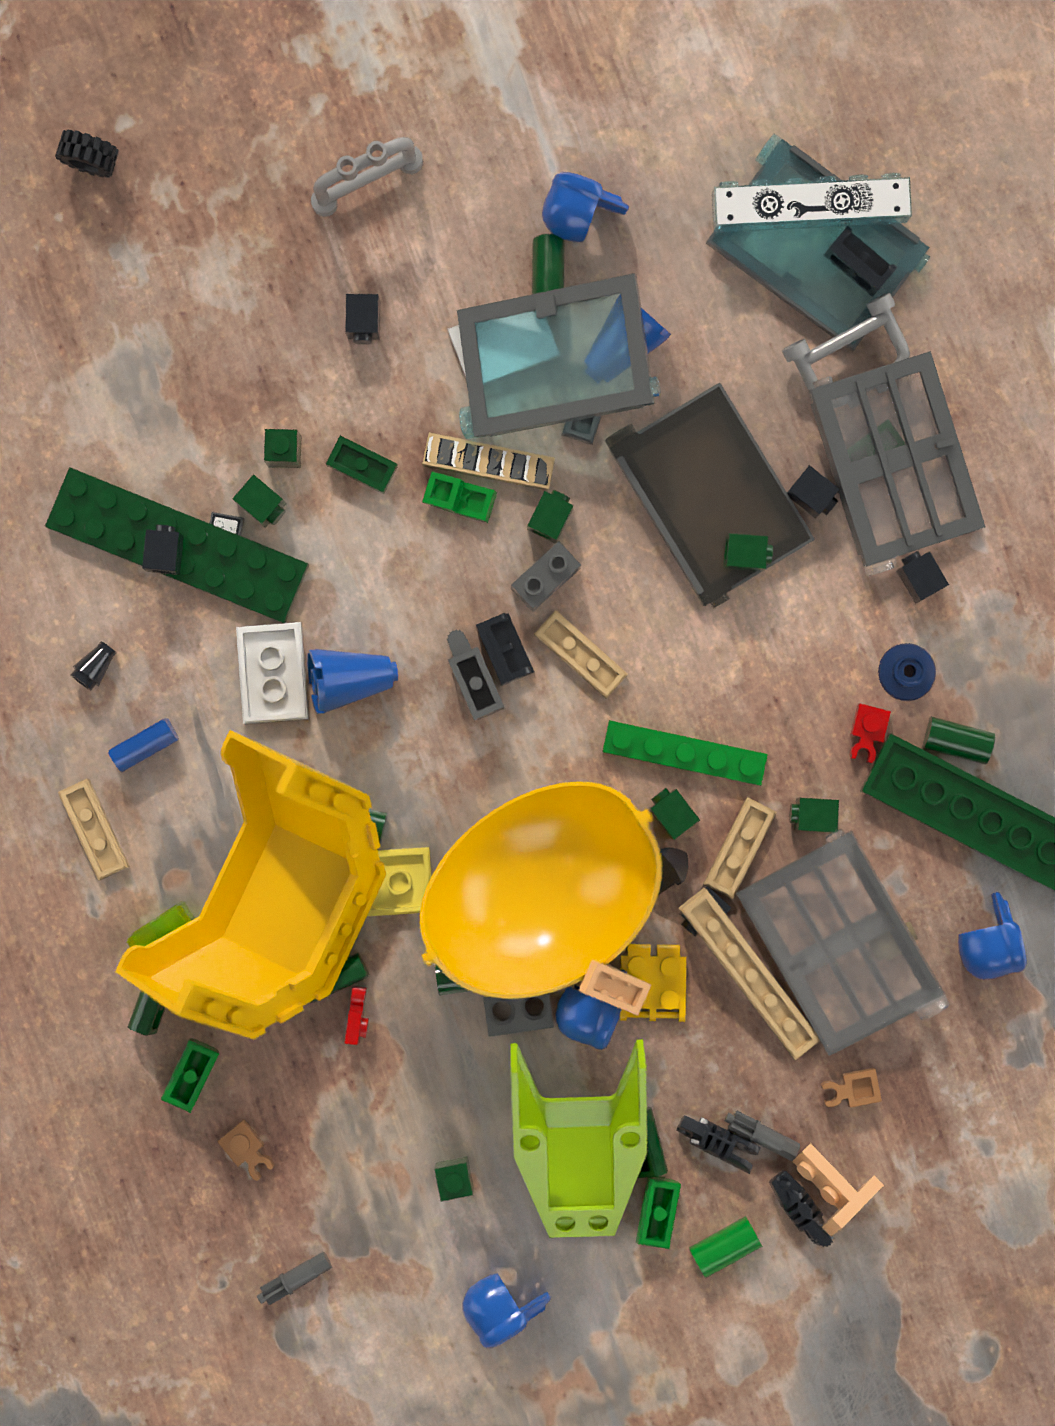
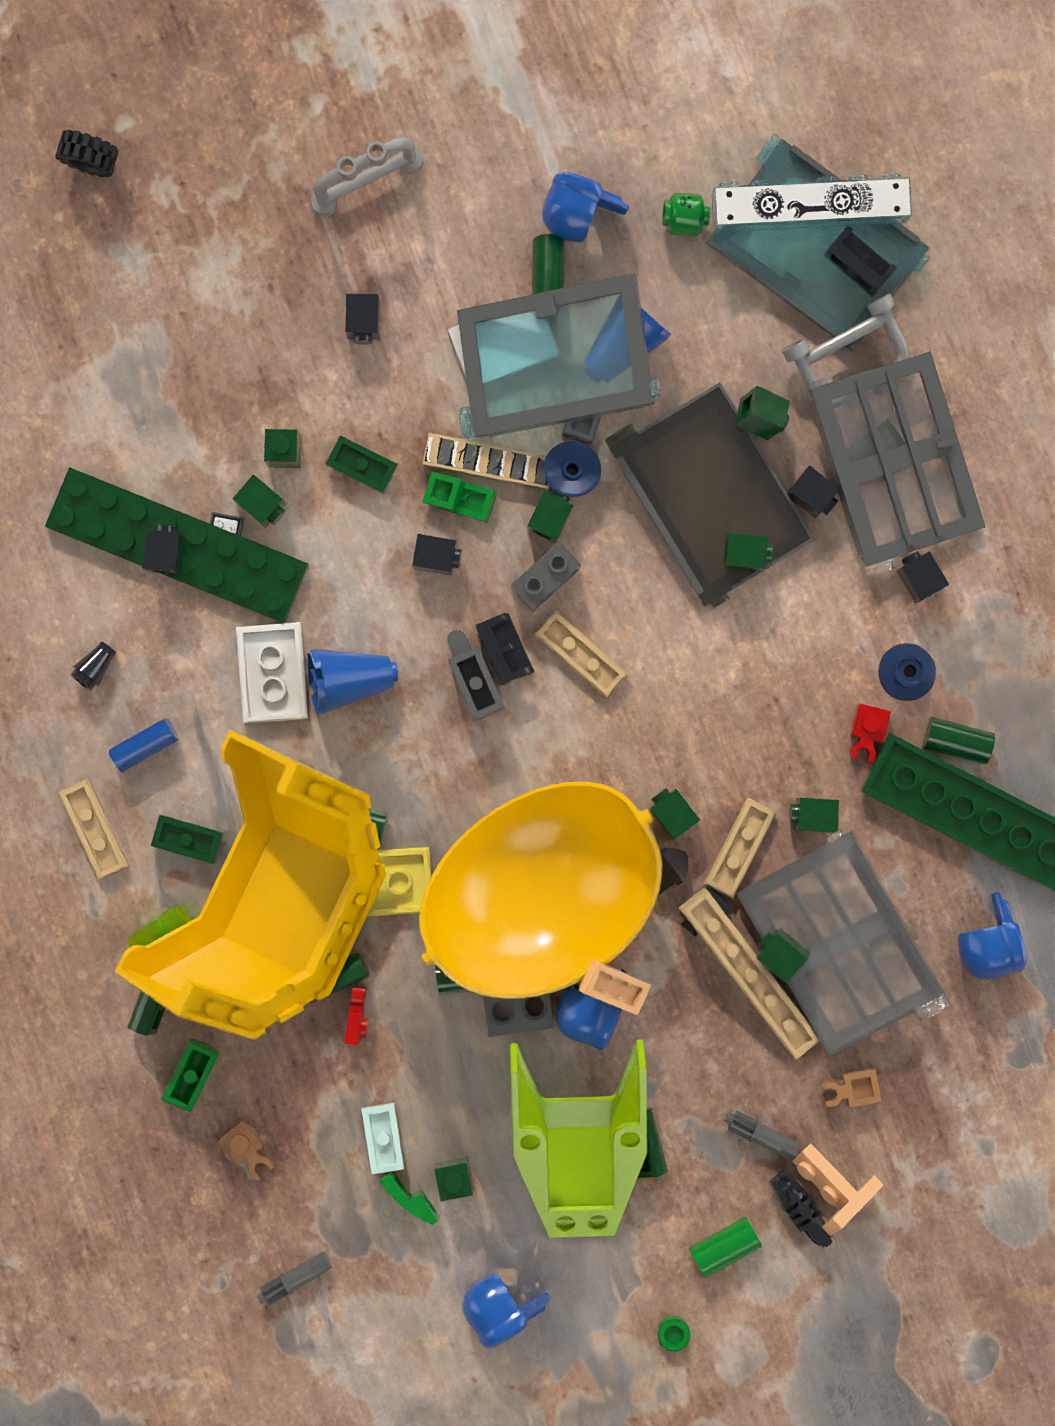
green plate [602,720,768,786] -> none
yellow plate [620,944,686,1022] -> none
green brick [635,1177,681,1249] -> none
black hinge [676,1115,761,1174] -> none
none -> dark green plate [150,815,224,864]
none -> light aqua plate [362,1102,405,1174]
none -> green slope [379,1171,440,1225]
none -> black brick [412,534,462,576]
none -> dark blue piece [544,441,601,497]
none -> green tile [657,1316,691,1352]
none -> green head [662,193,710,237]
none -> dark green brick [735,386,790,441]
none -> dark green brick [756,928,811,984]

